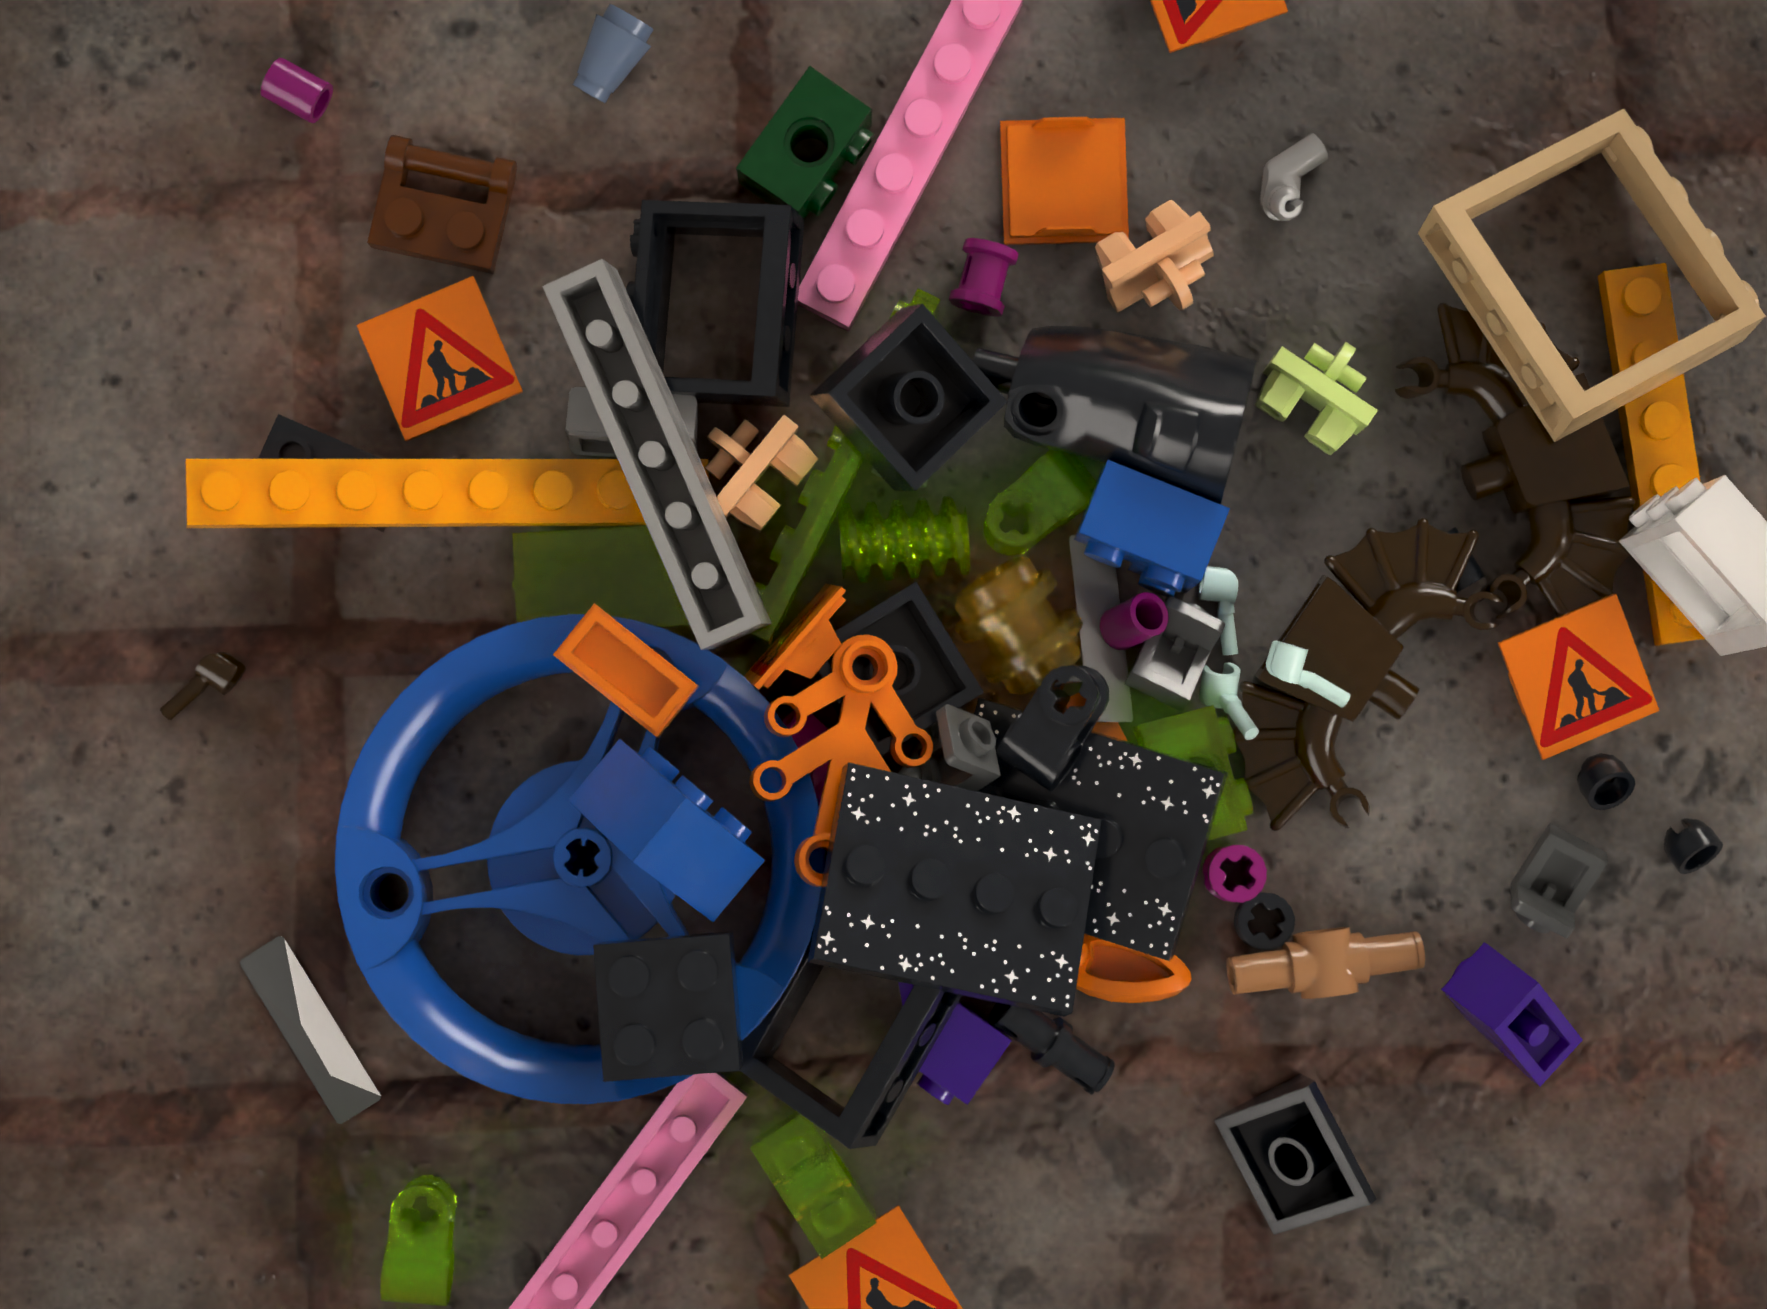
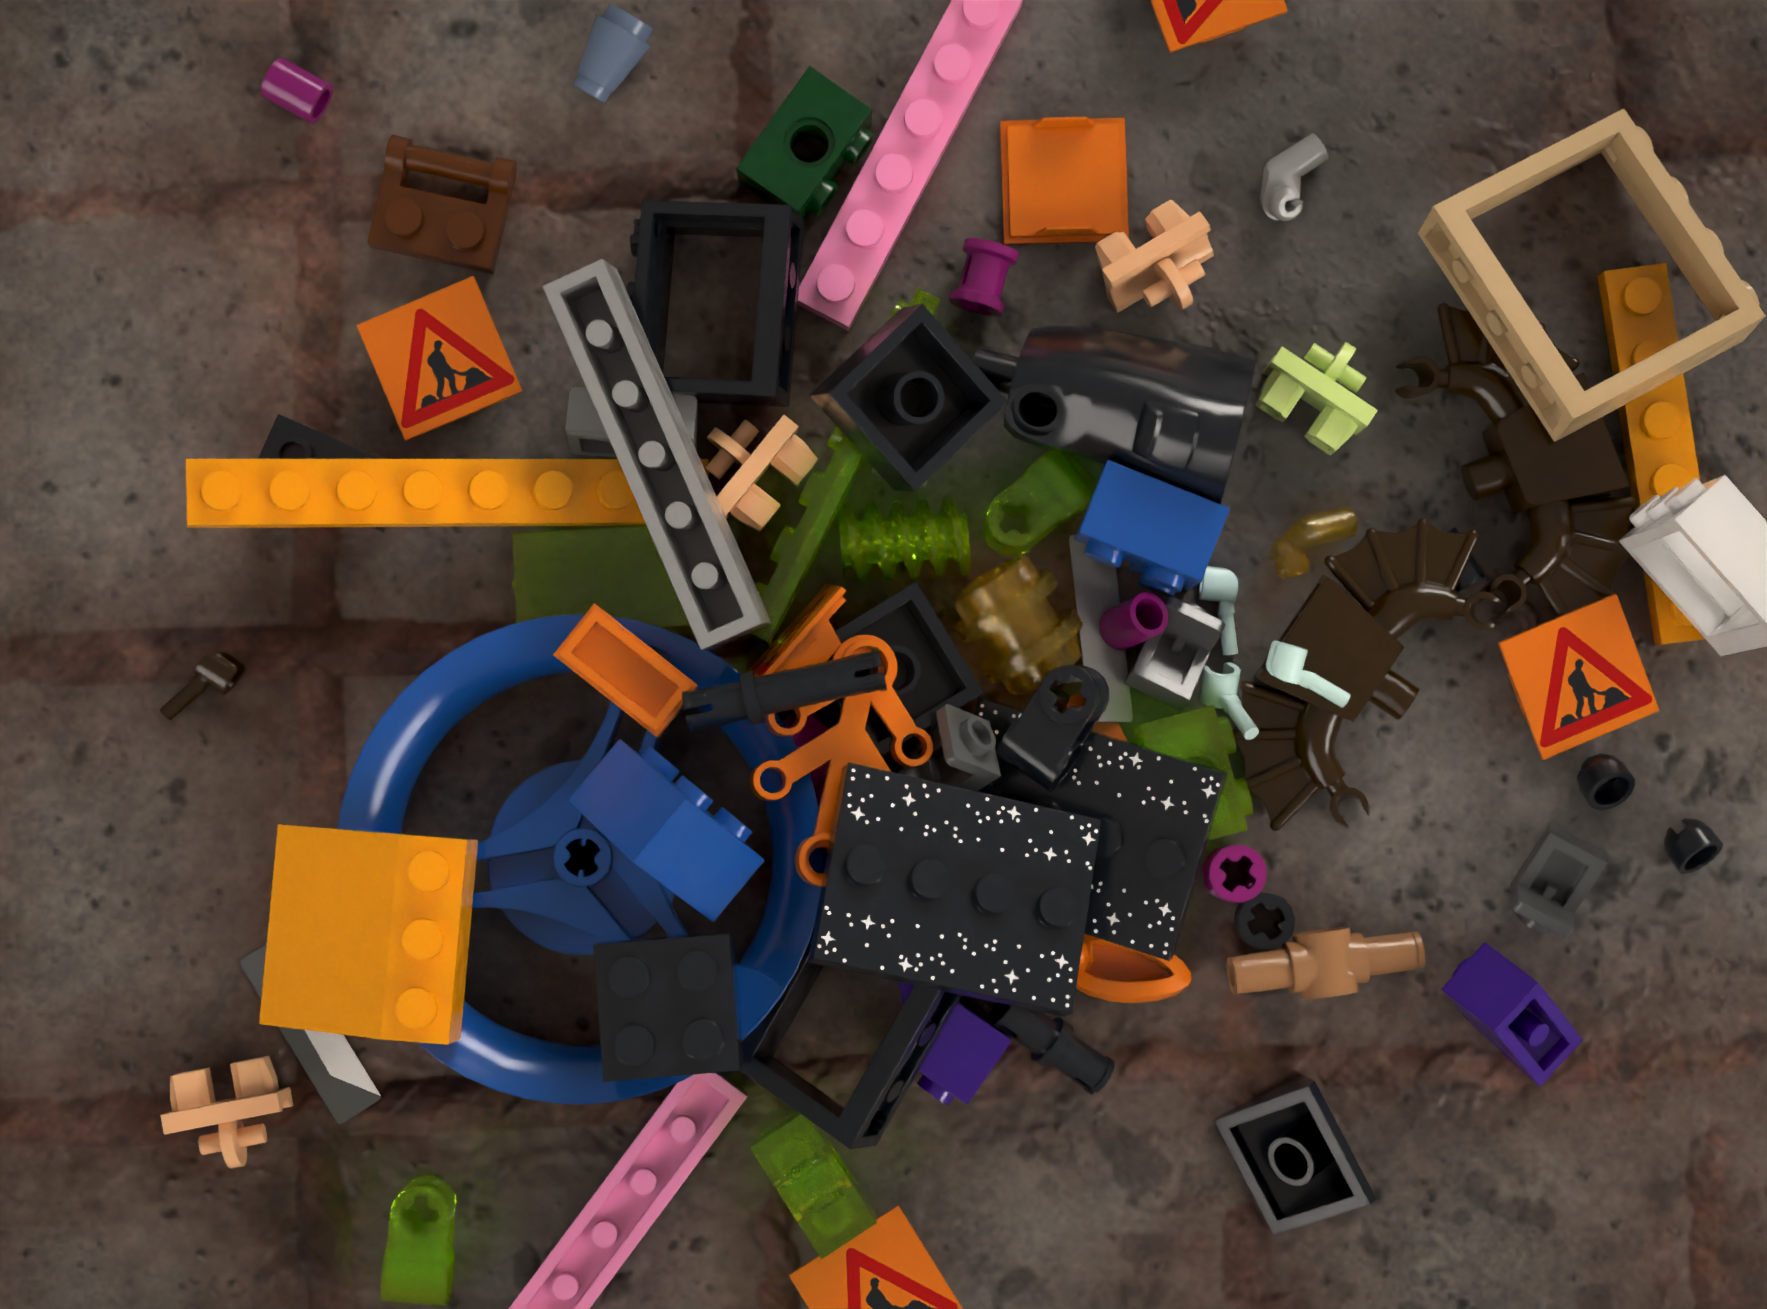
none -> light nougat hips [160,1056,293,1169]
none -> light orange slope [259,824,478,1045]
none -> black pin [682,648,887,734]
none -> clear yellow arm [1269,506,1358,579]

